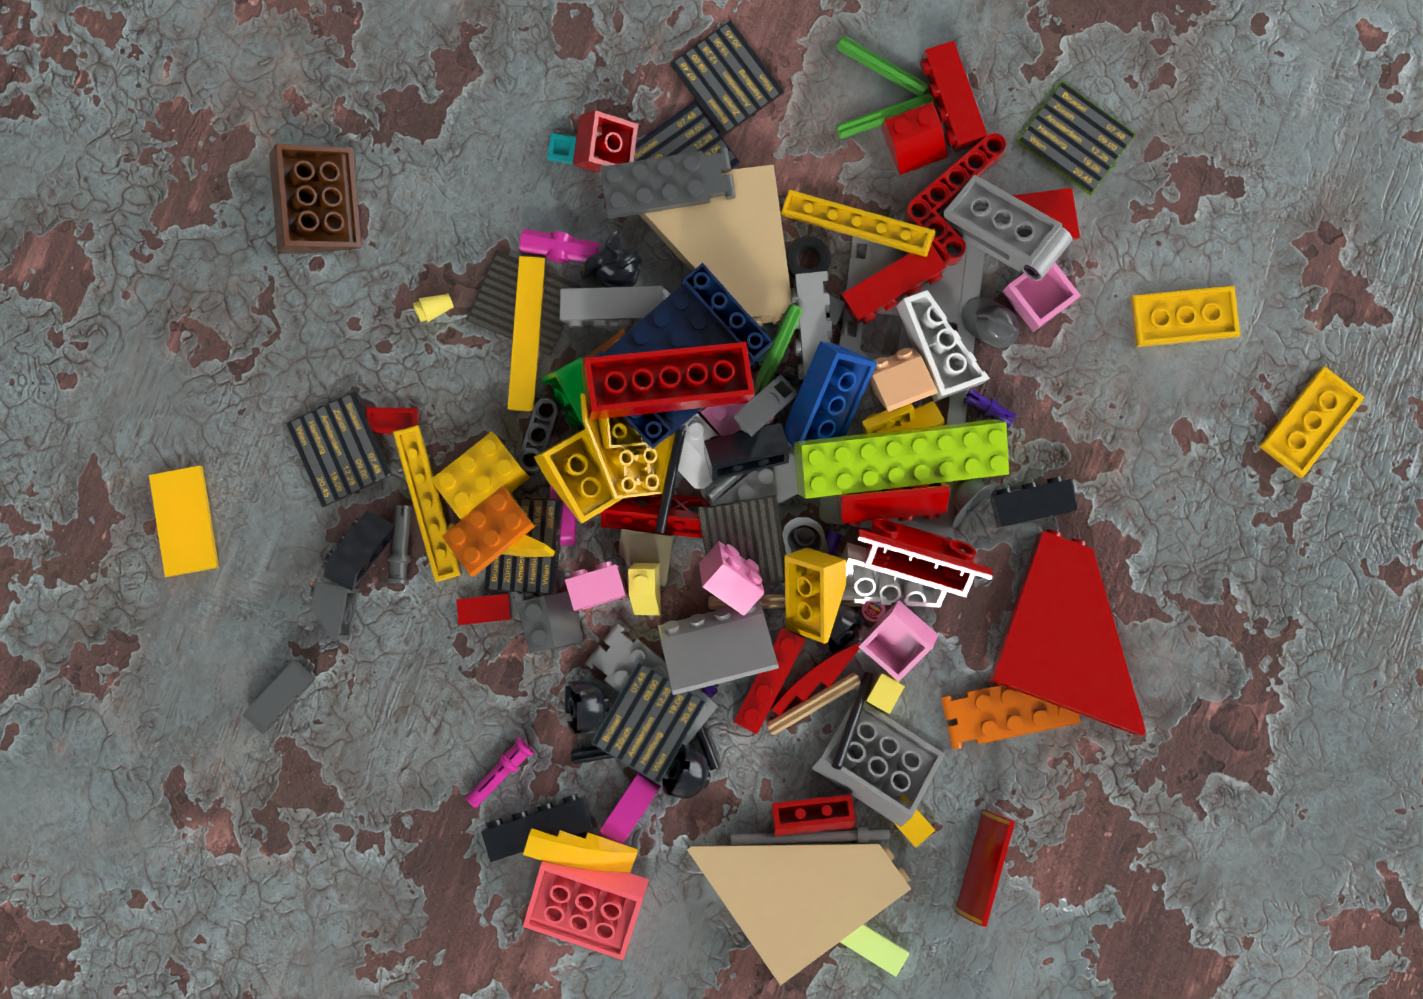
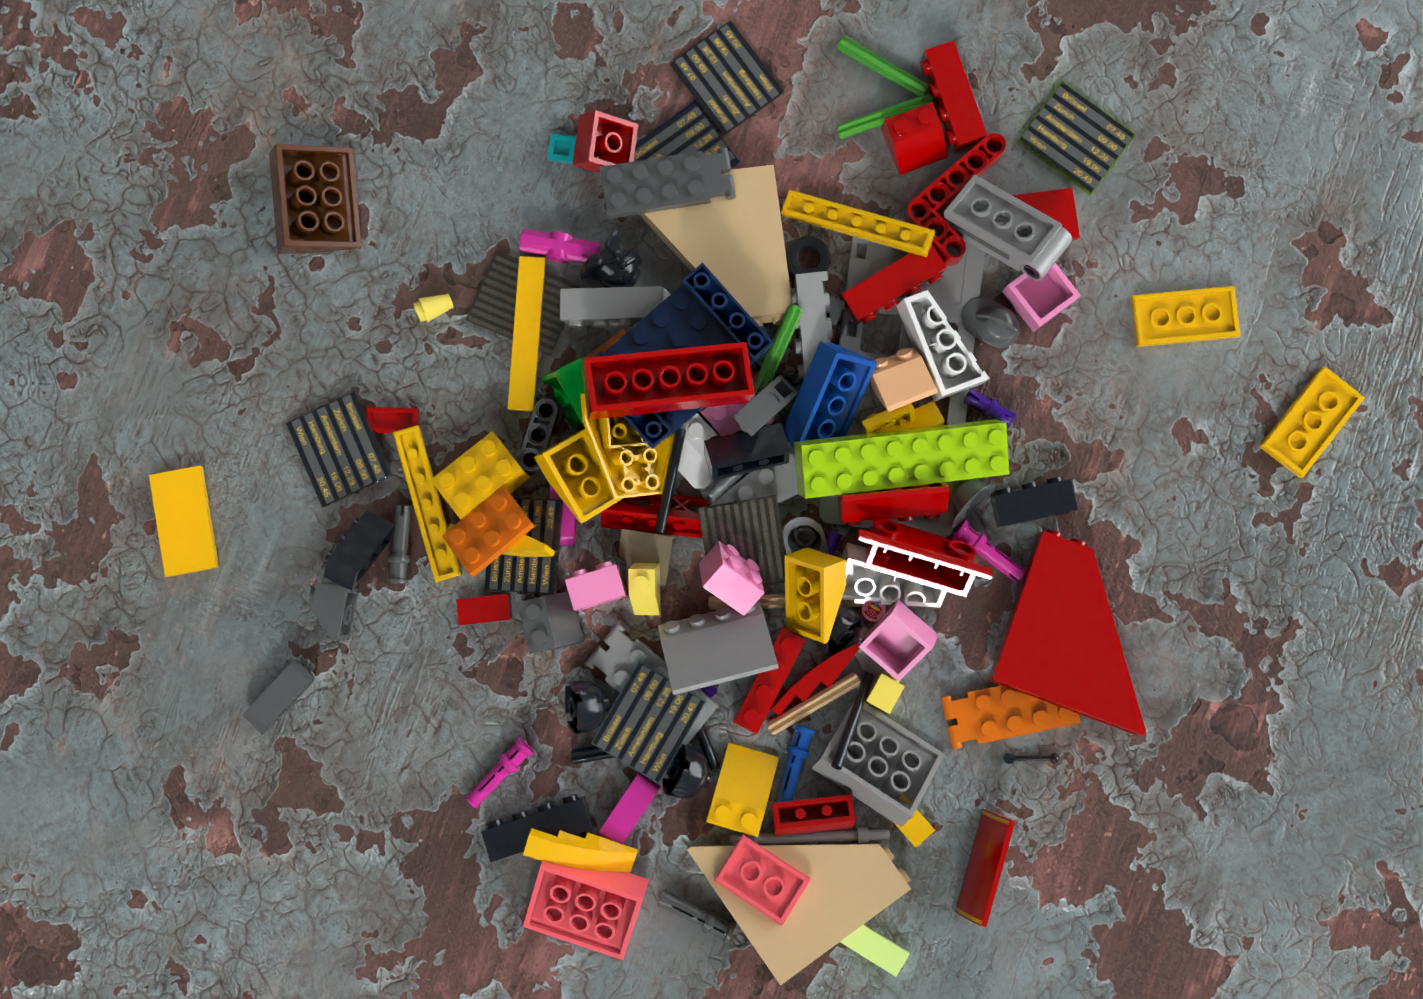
none -> dark grey pin [657,889,737,944]
none -> yellow slope [706,742,779,837]
none -> coral tile [714,834,811,925]
none -> blue pin [775,724,816,803]
none -> dark pink pin [951,520,1026,583]
none -> black hinge [1004,753,1059,764]

